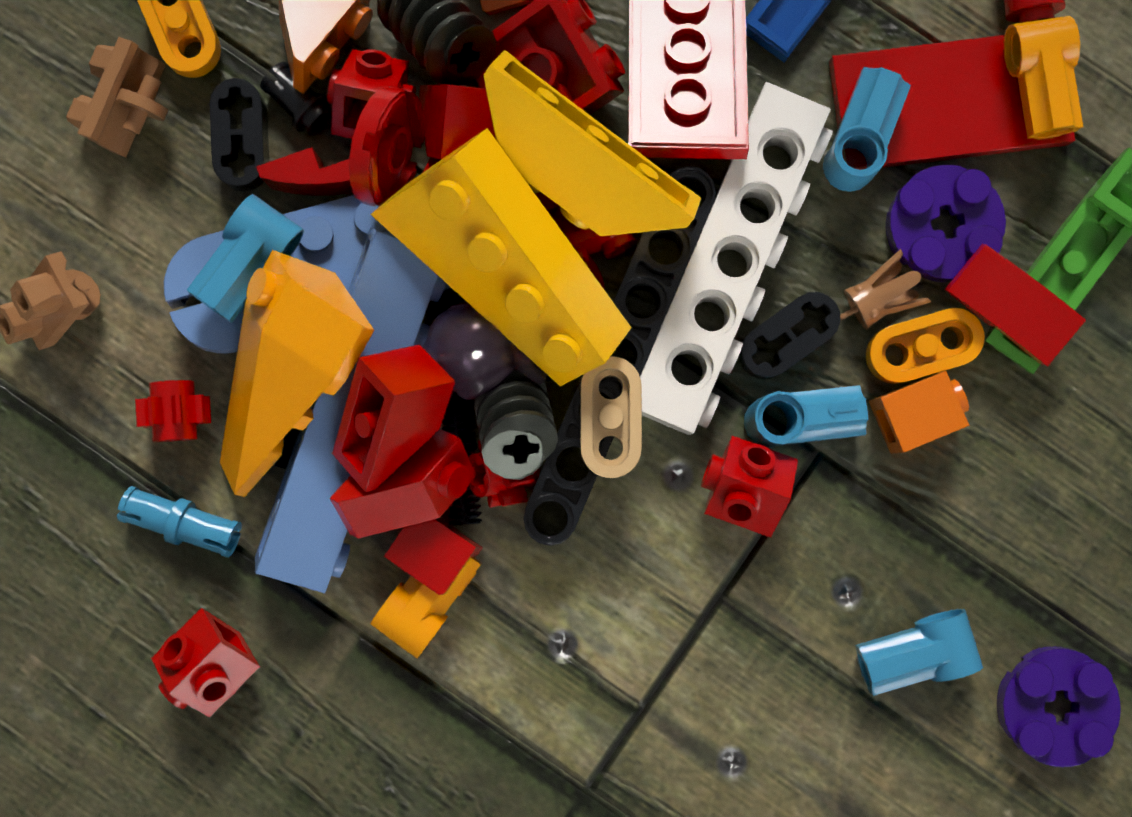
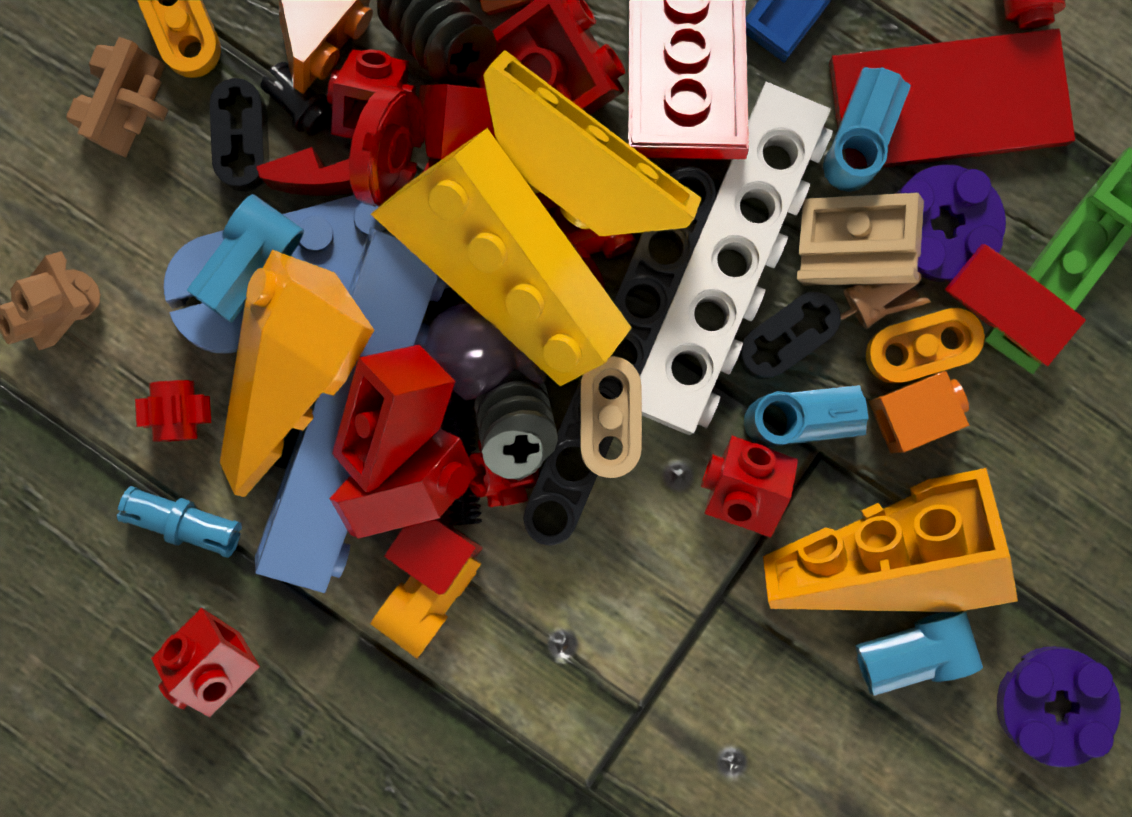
light orange piece [1004,16,1083,140] -> none
none -> light orange wedge [763,468,1018,612]
none -> tan plate [797,193,924,286]

